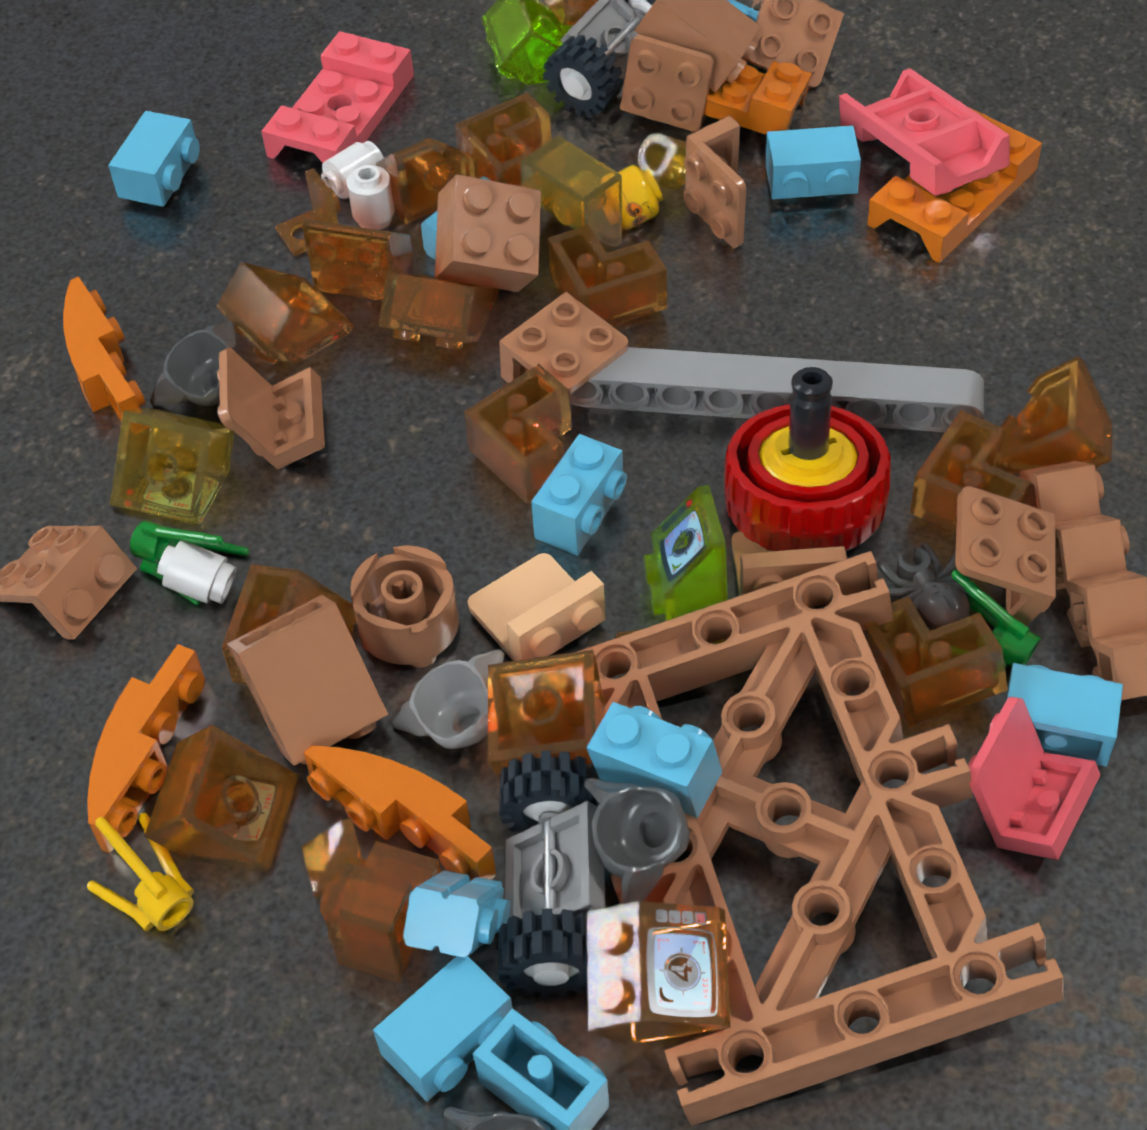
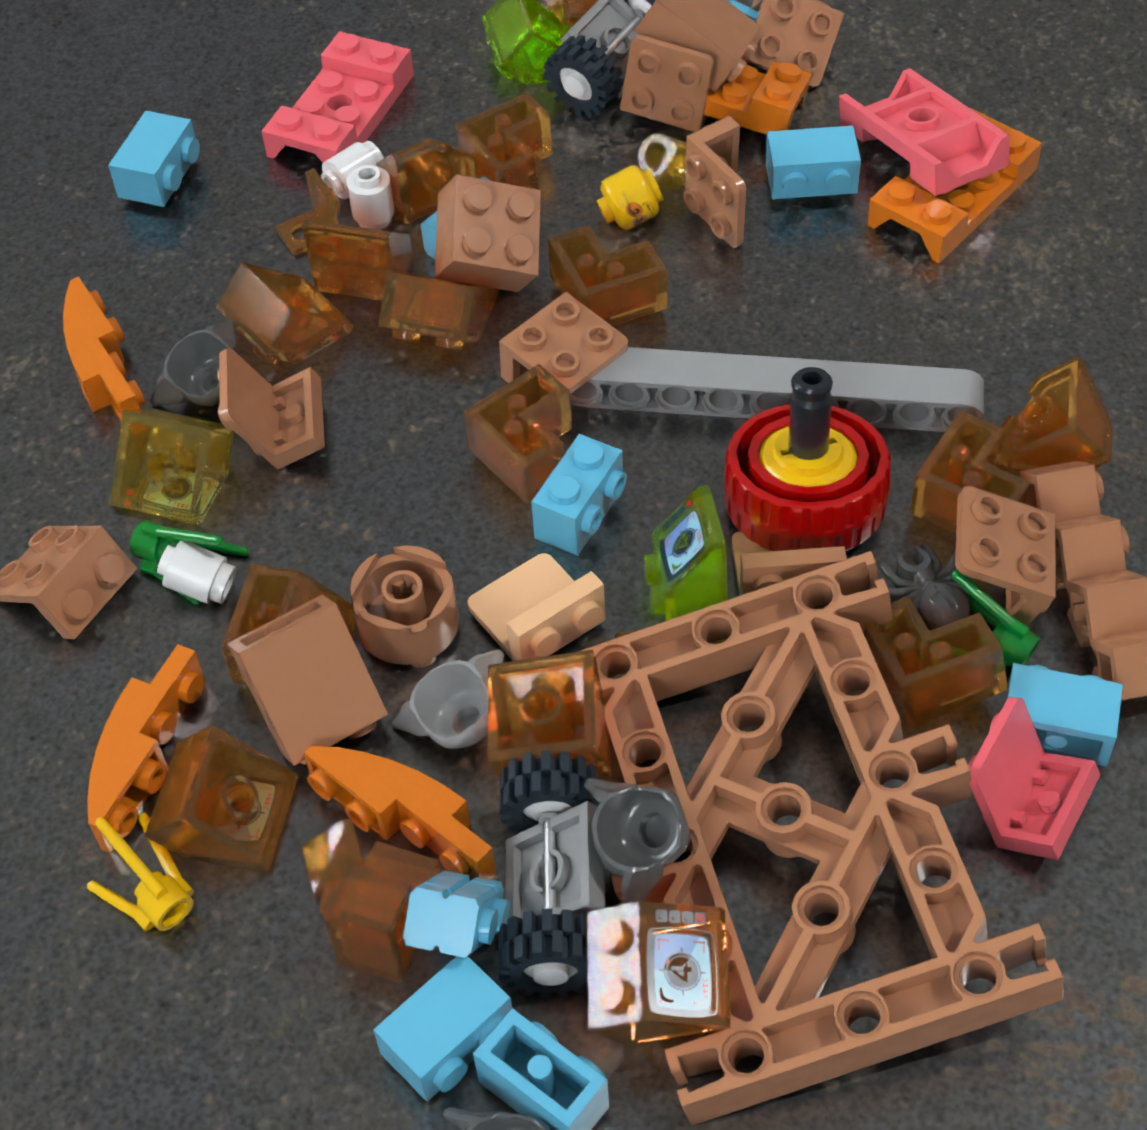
clear yellow slope [520,135,622,247] -> none
medium azure brick [586,702,723,818] -> none

